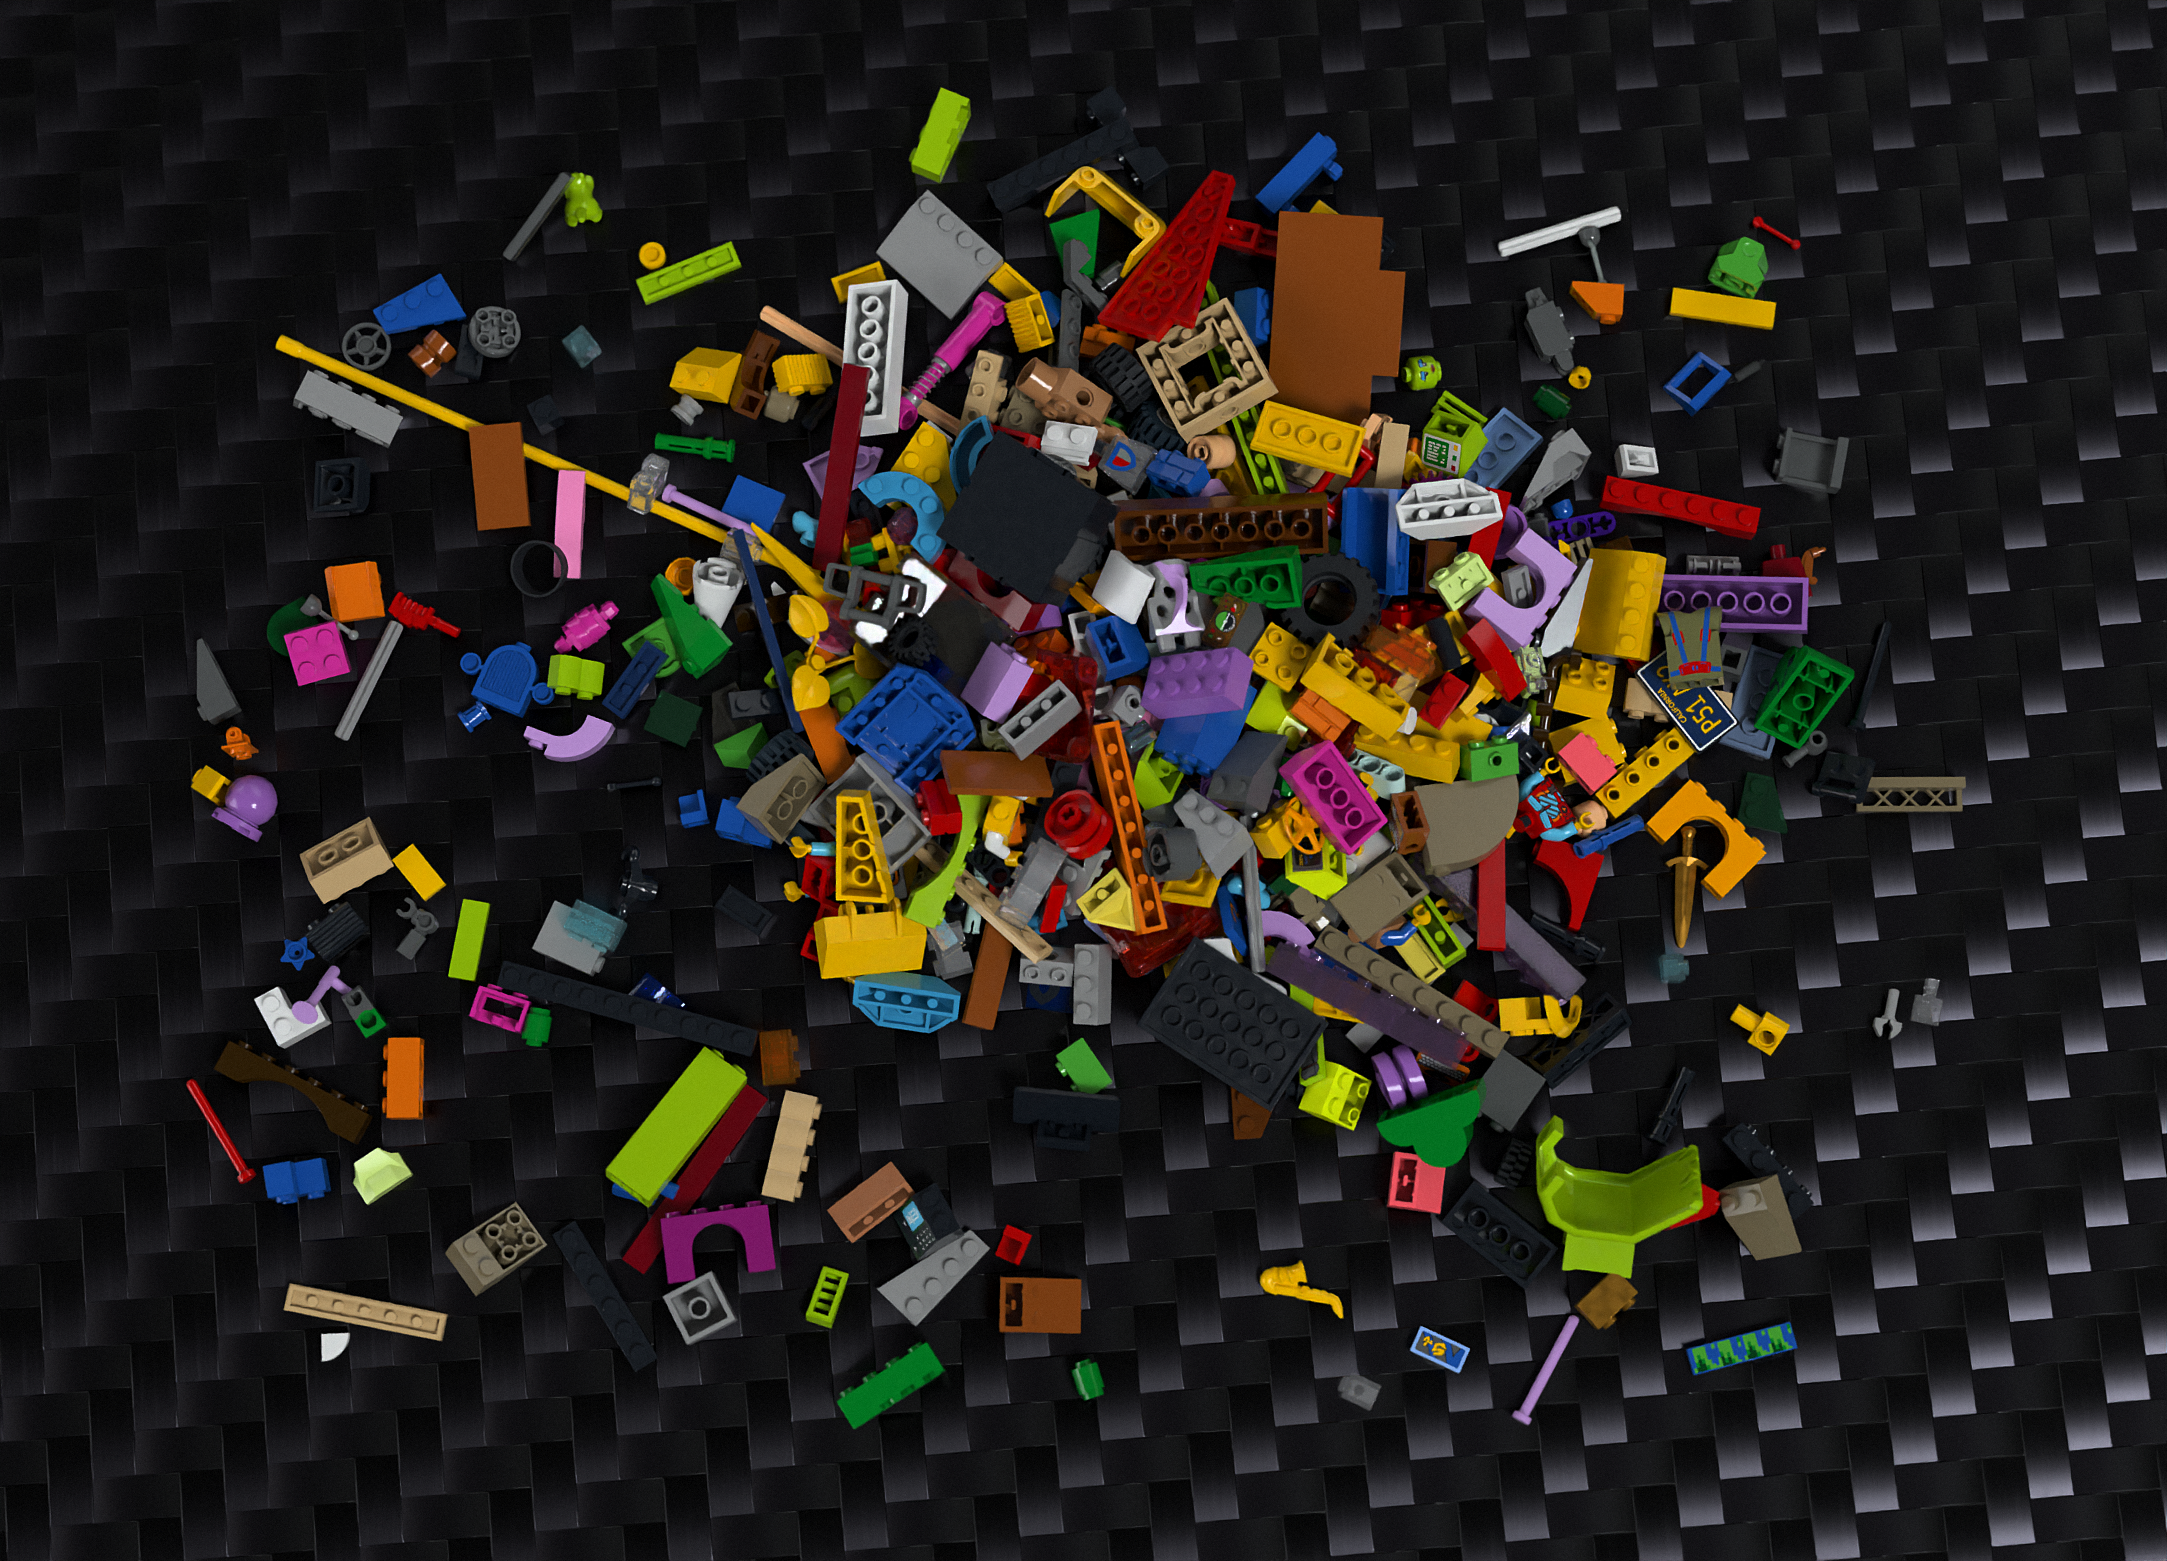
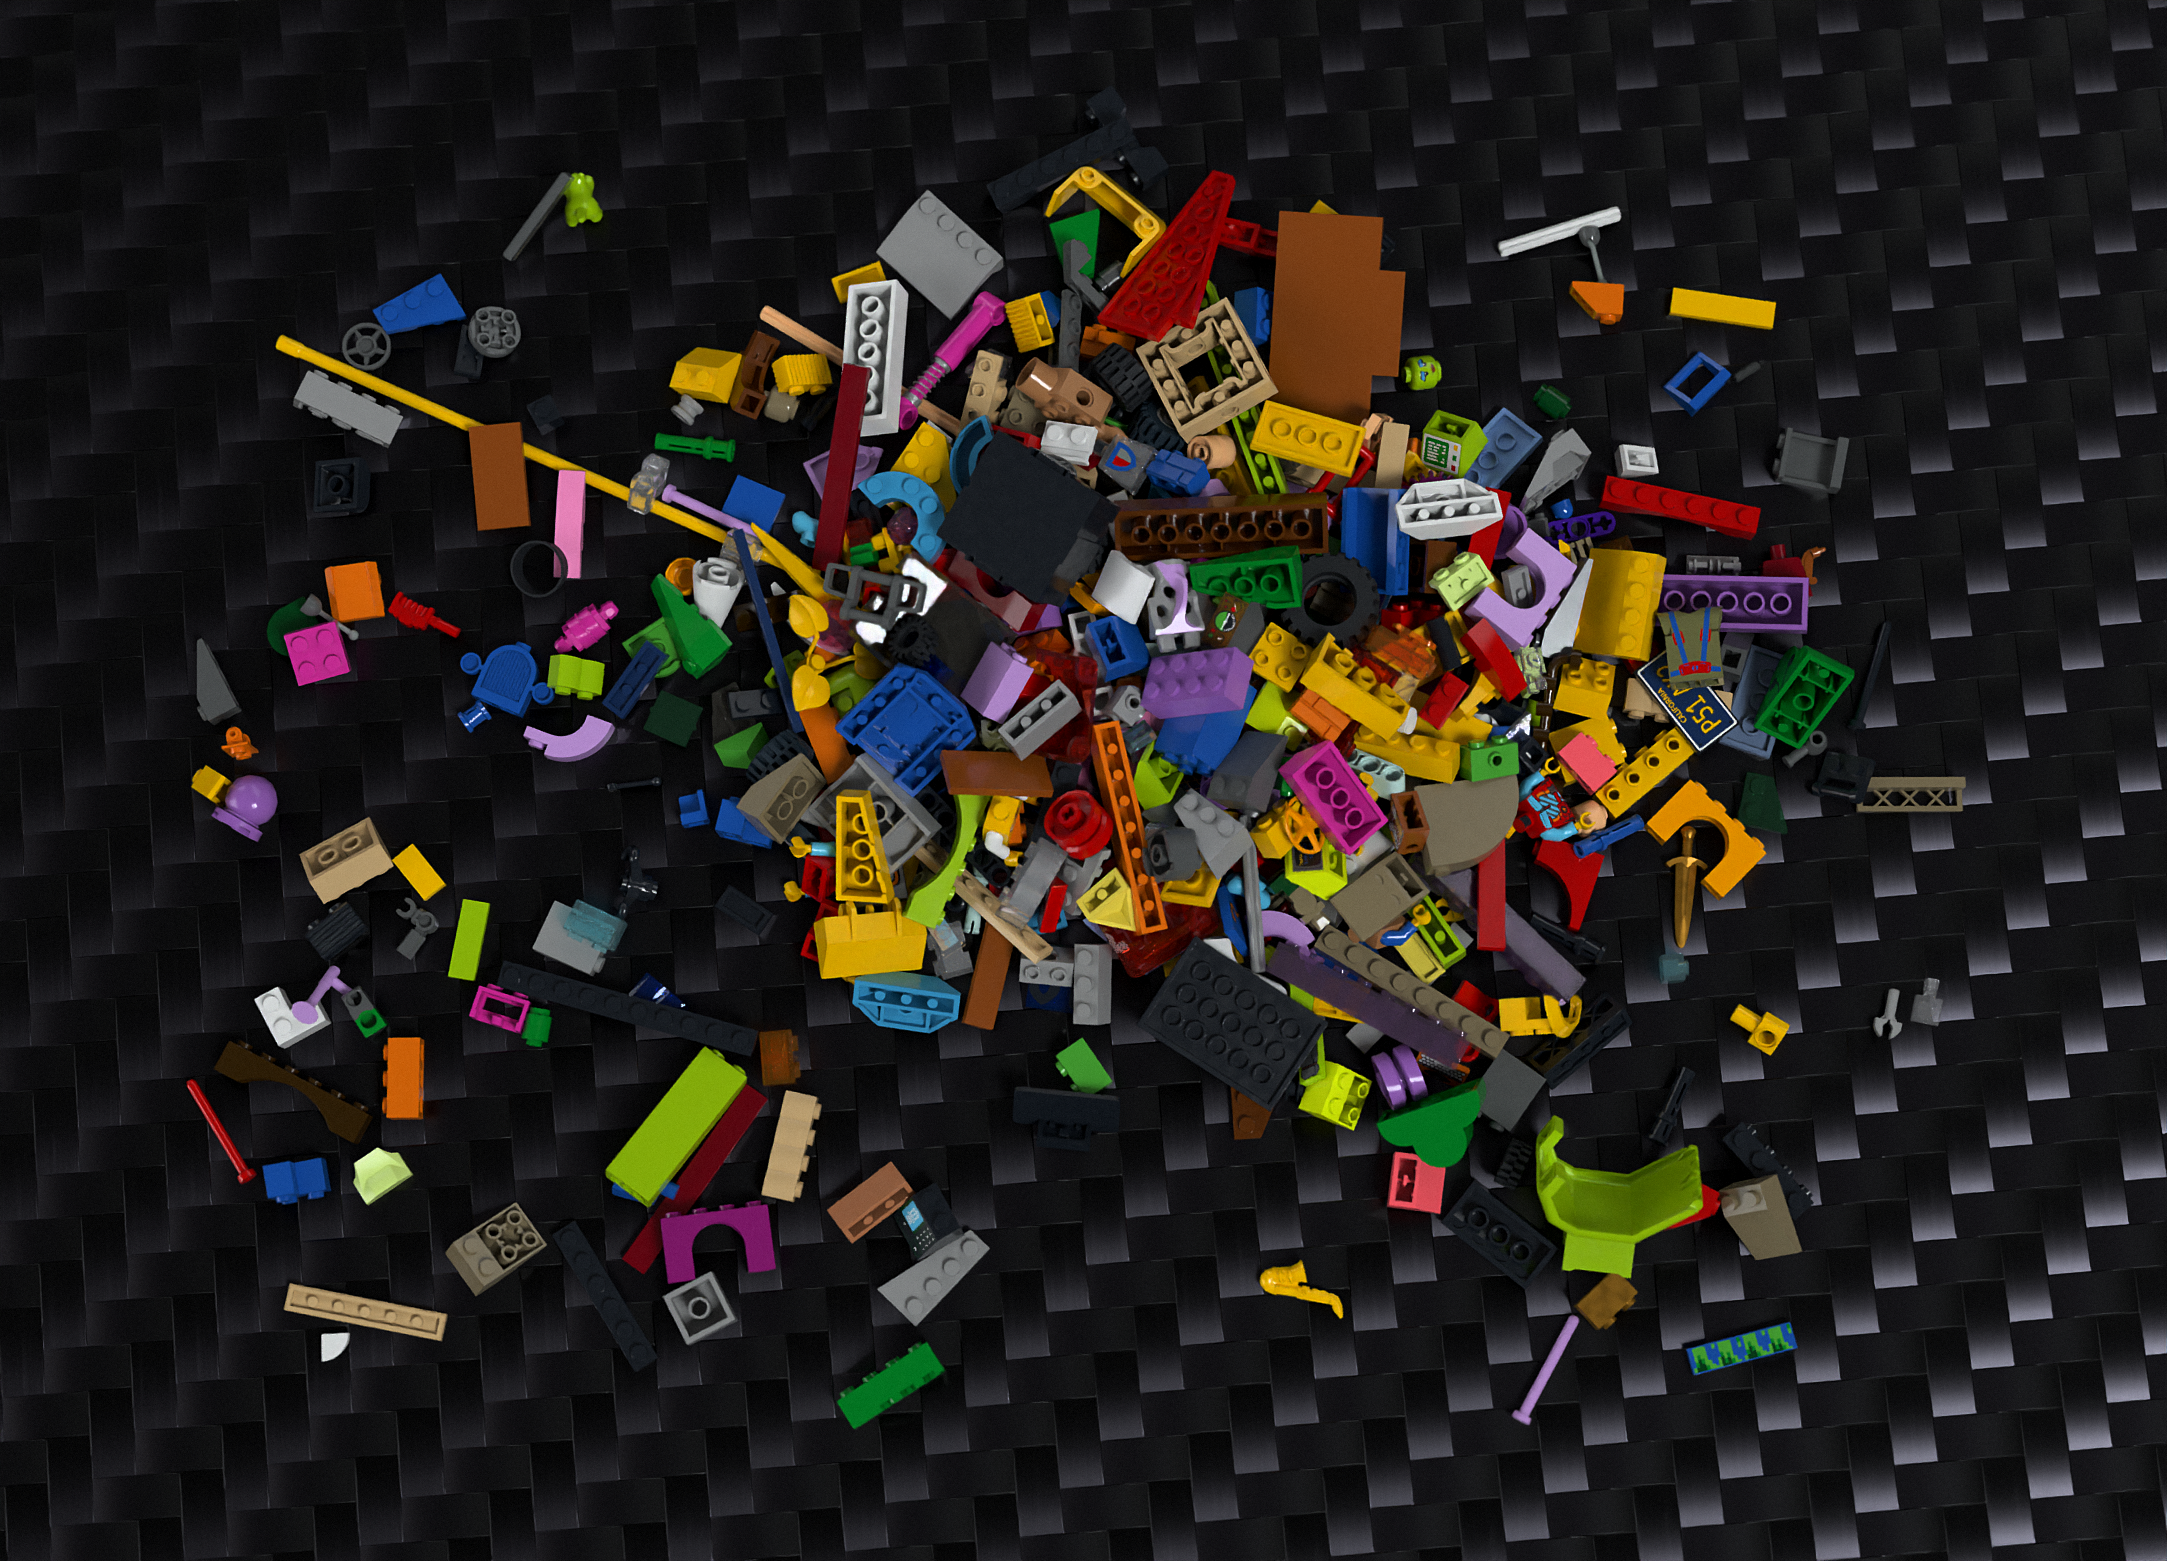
blue plate [280,937,315,971] -> none
light grey axle [335,620,403,741] -> none
dark orange wheel [407,329,457,378] -> none
clear light blue brick [562,325,602,368] -> none
lime tile [636,242,741,305] -> none
yellow tile [639,242,666,269] -> none
lime slope [806,1266,849,1328] -> none
lime wedge [909,88,971,183] -> none
red brick [915,779,963,836] -> none
yellow tile [988,262,1039,302] -> none
red panel [996,1224,1032,1266] -> none
dark orange slope [1000,1277,1081,1334] -> none
green brick [1072,1359,1105,1401] -> none
blue brick [1254,132,1343,221] -> none
clear brick [1337,1372,1381,1411] -> none
tile [1410,1326,1470,1373] -> none
lime tile [1430,390,1488,429] -> none
dark grey hinge [1524,287,1575,377] -> none
yellow hinge [1569,366,1591,389] -> none
bright green piece [1708,237,1768,299] -> none
red hinge [1752,217,1800,250] -> none

